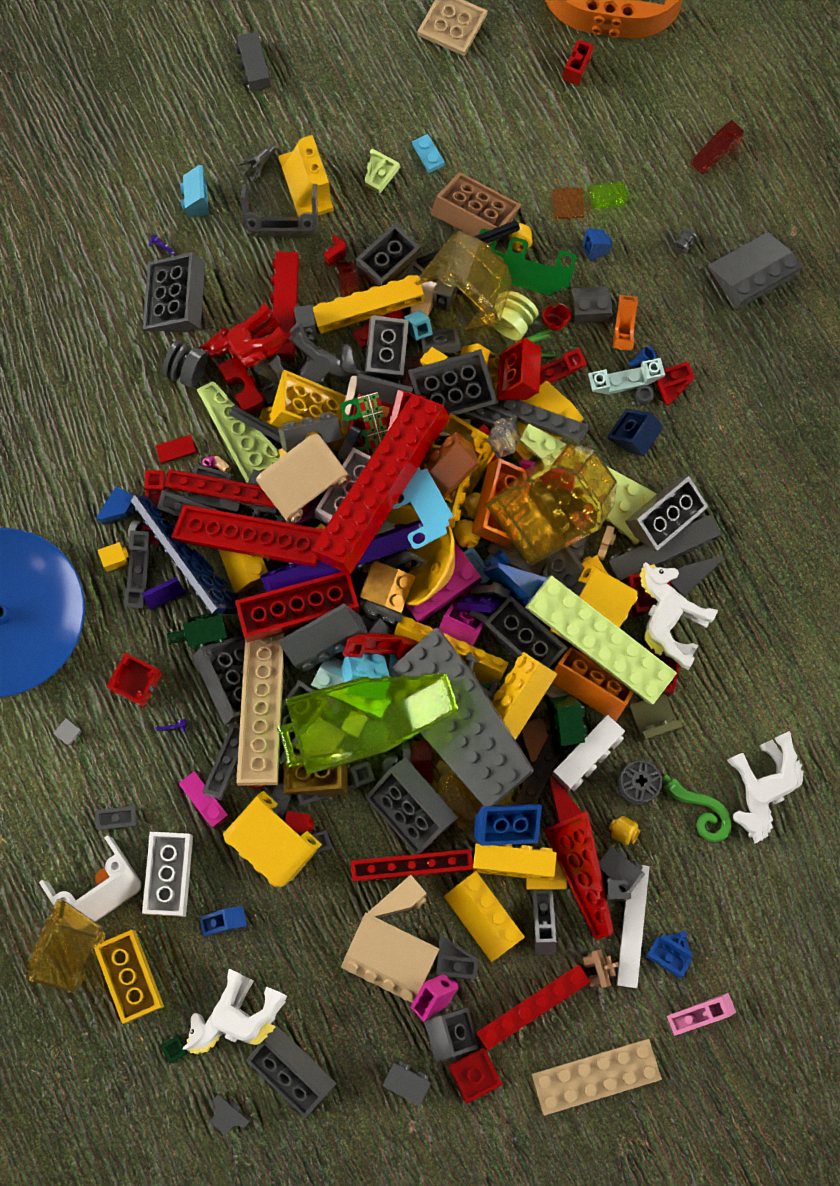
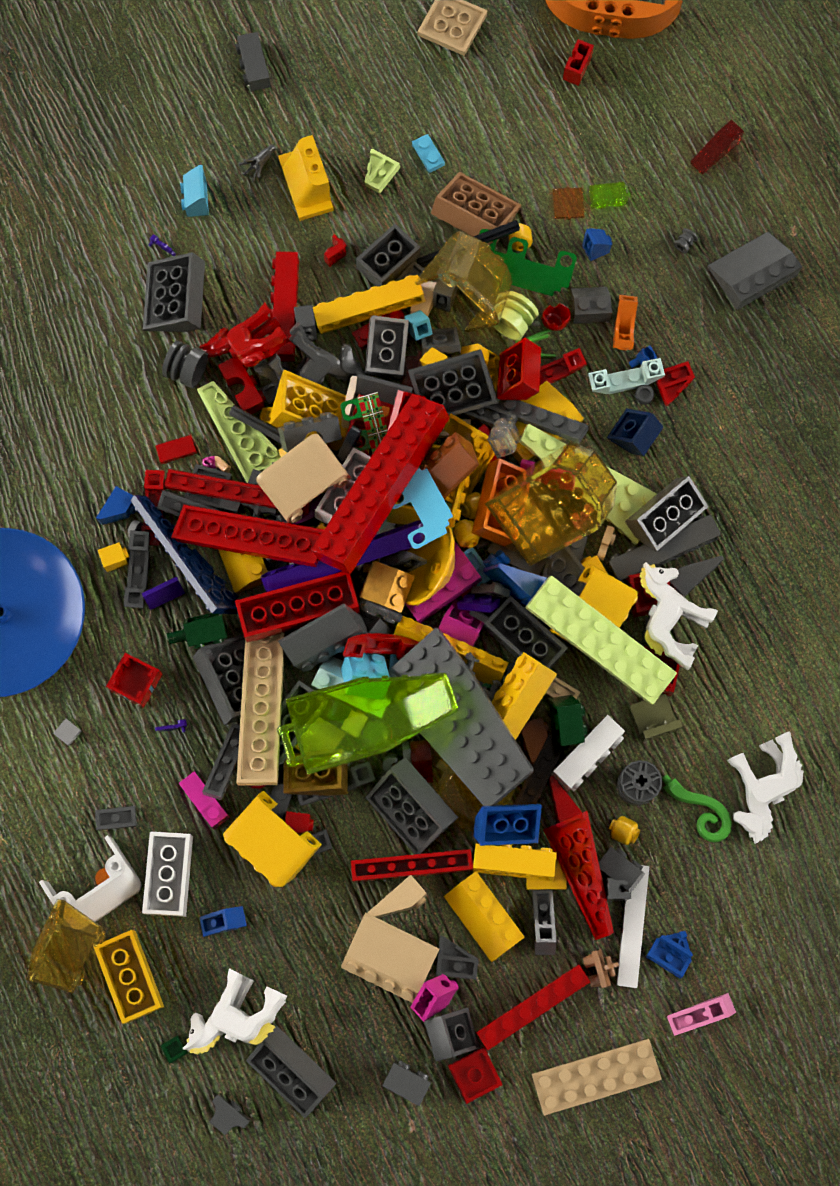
dark grey windscreen [241,184,318,237] -> none
clear red slope [337,260,359,297] -> none
orange brick [552,646,634,722] -> none

